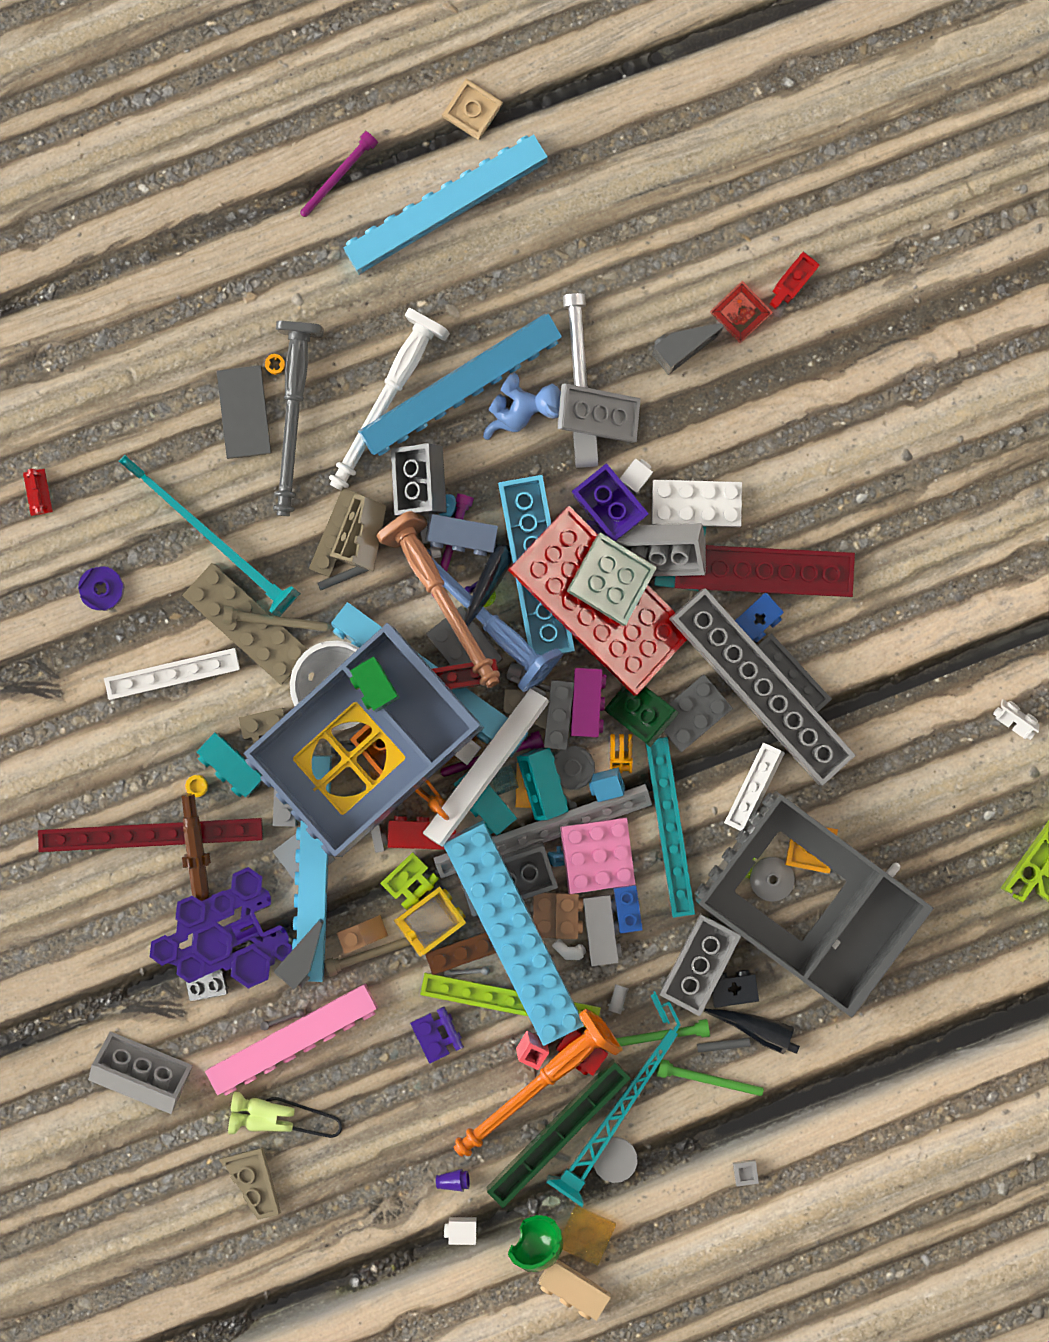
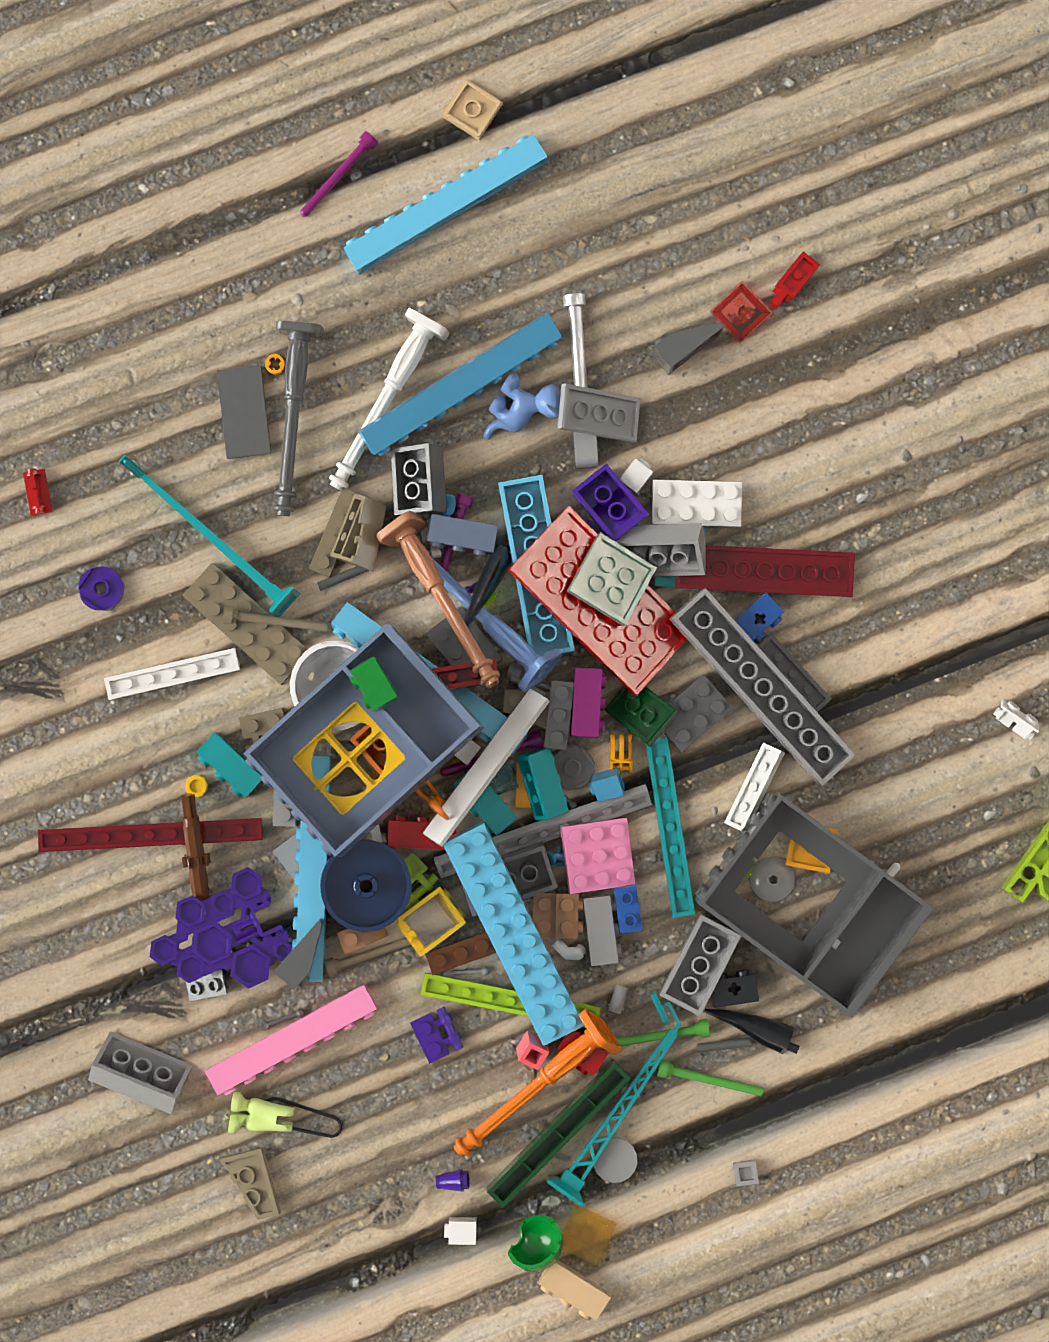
none -> dark blue piece [320,840,411,932]

